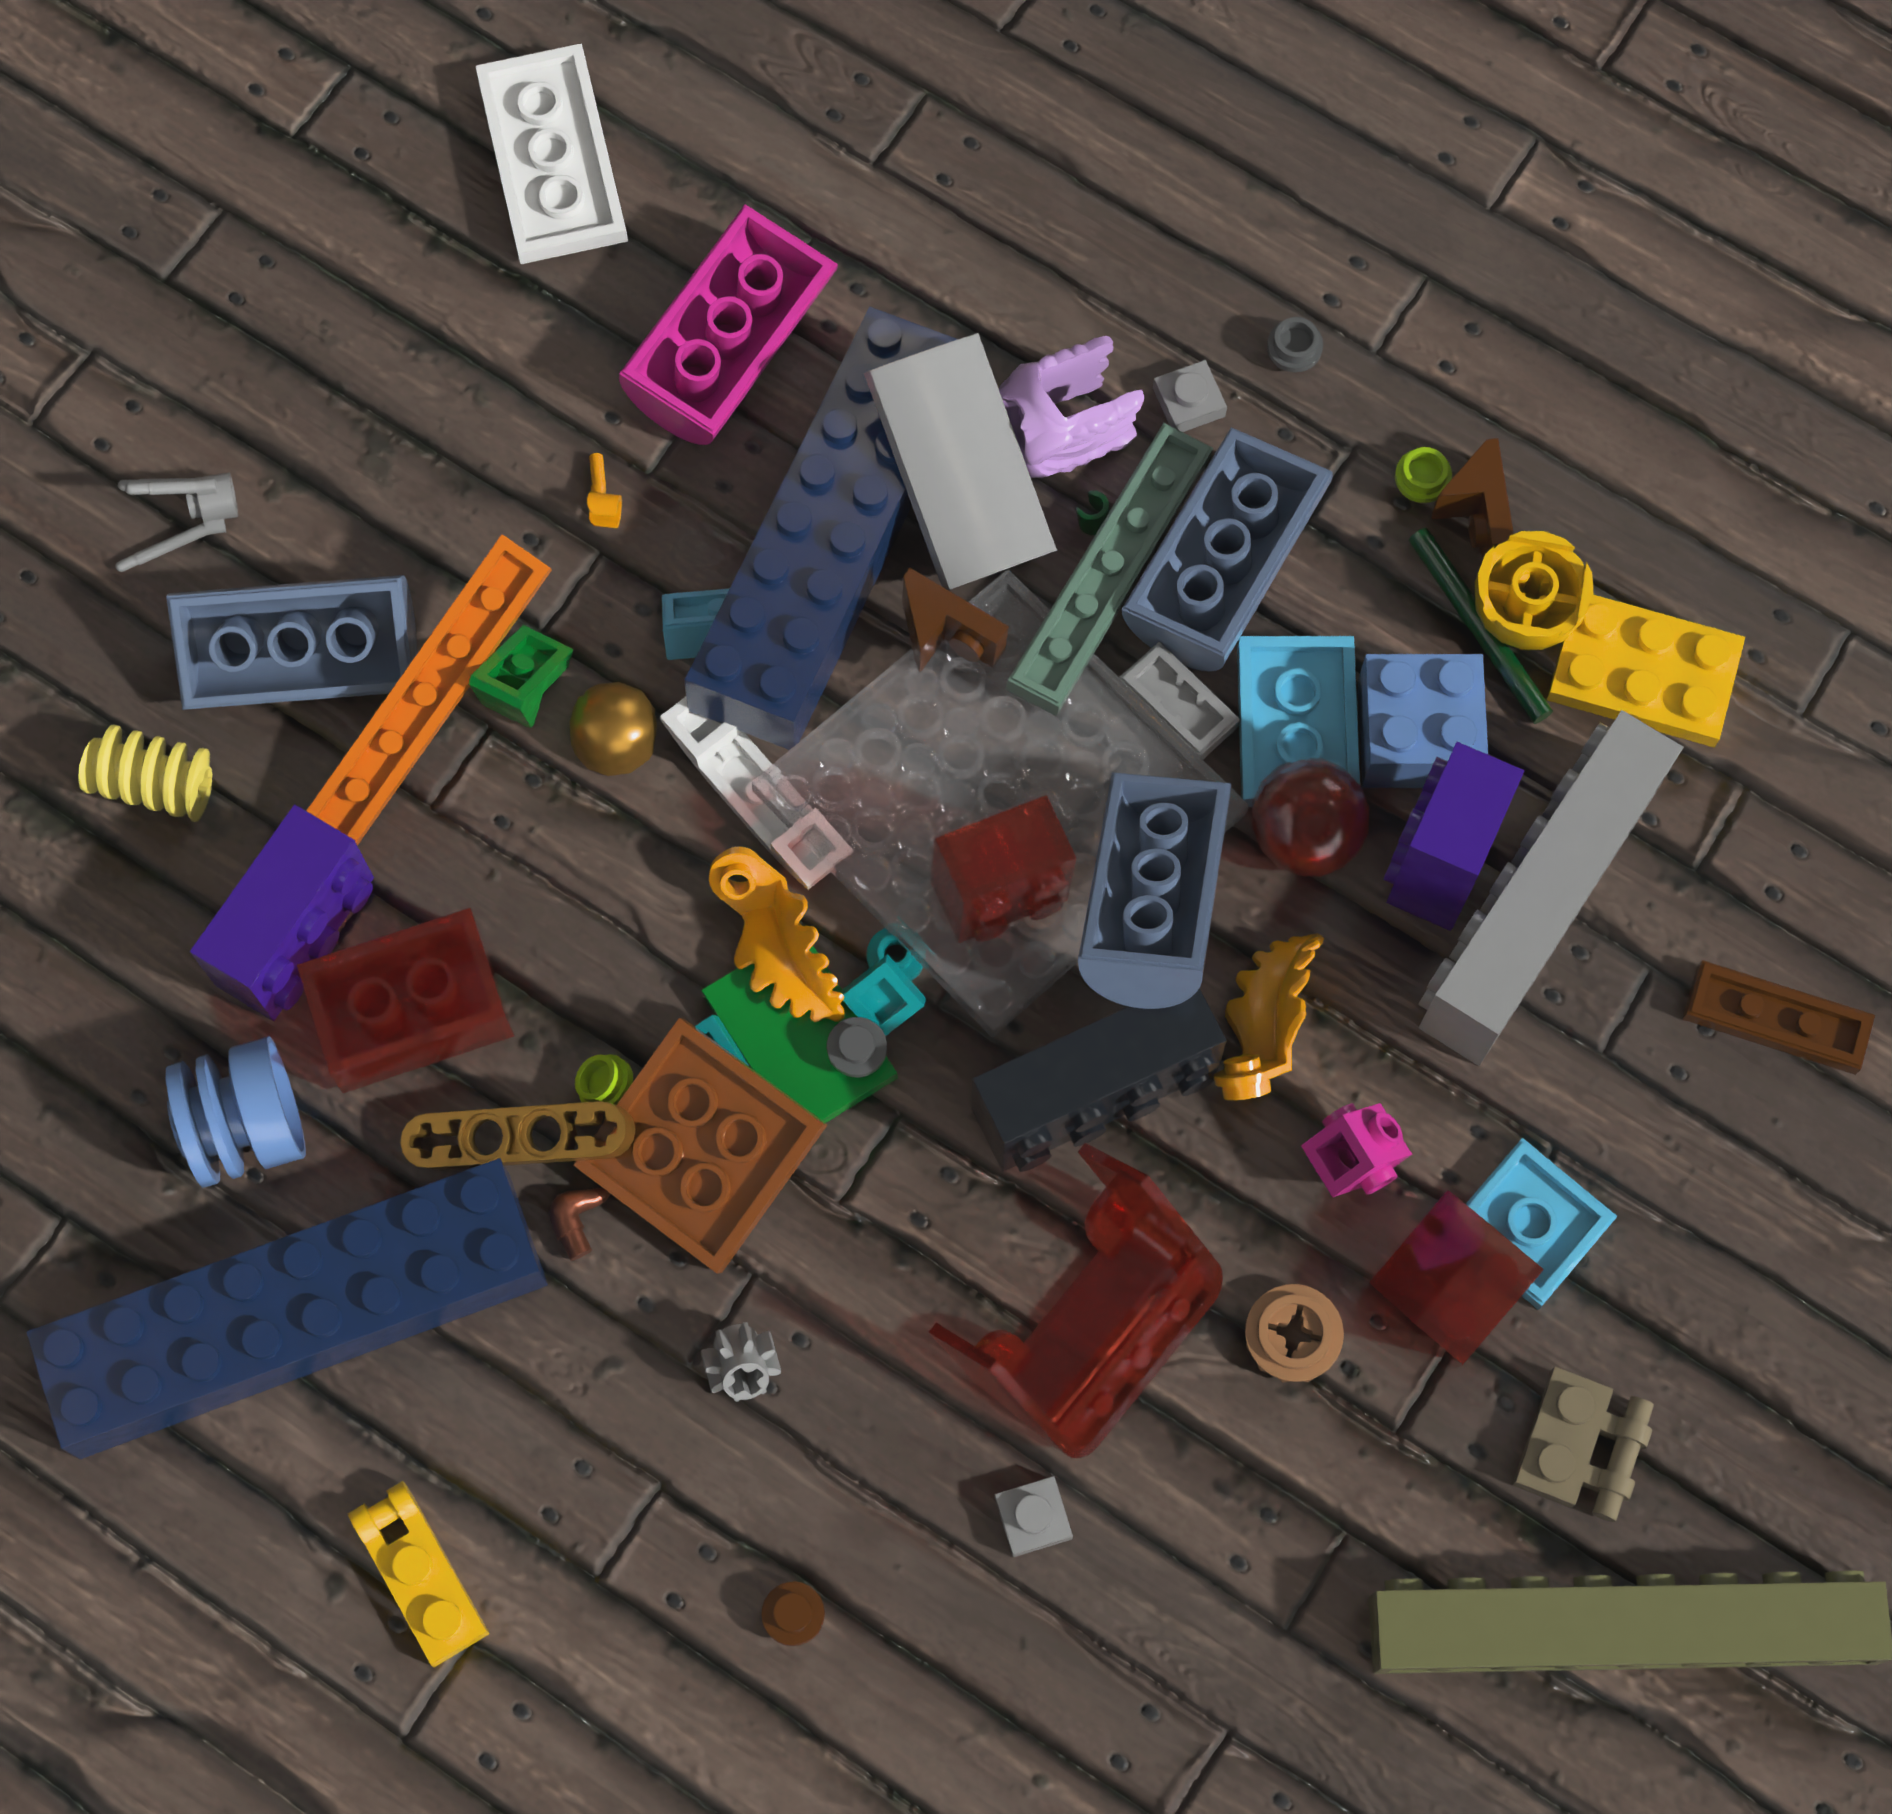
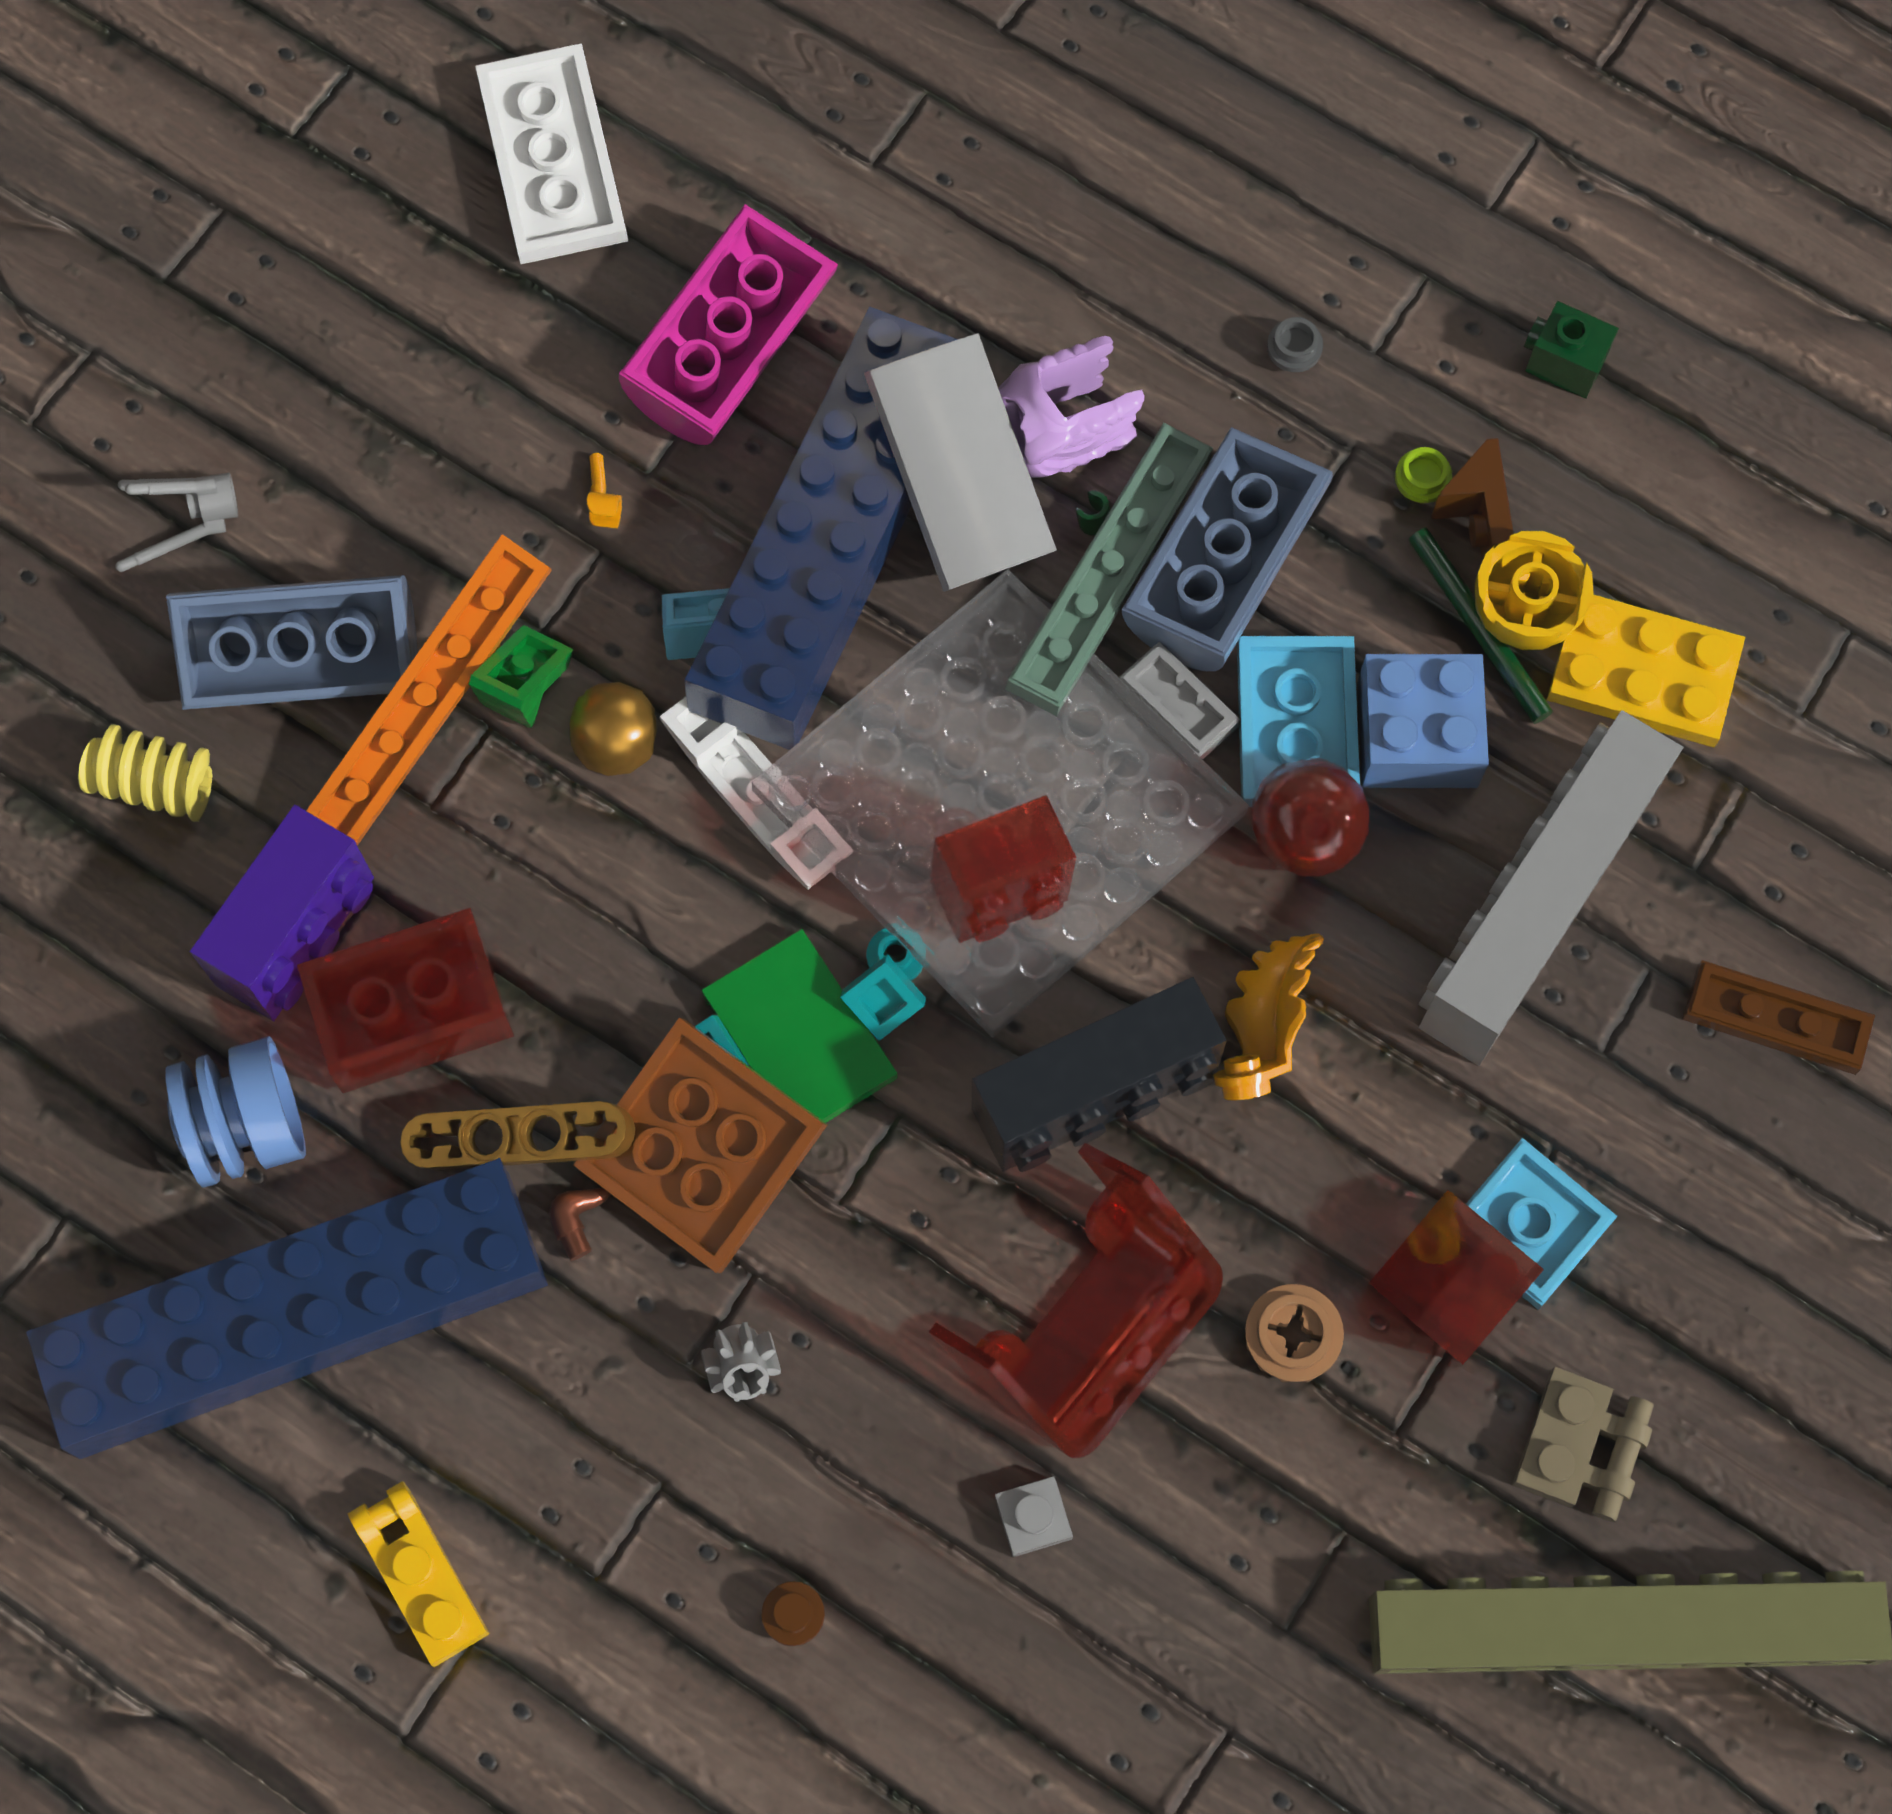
lime plate [575,1054,633,1105] -> none
light orange plant [709,846,845,1022] -> none
dark grey plate [827,1017,887,1078] -> none
reddish brown slope [902,568,1009,672] -> none
sand blue brick [1078,772,1231,1009] -> none
light grey plate [1153,360,1227,432] -> none
dark pink brick [1301,1103,1412,1198] -> none
dark purple brick [1383,742,1525,931] -> none
none -> dark green brick [1524,301,1619,399]

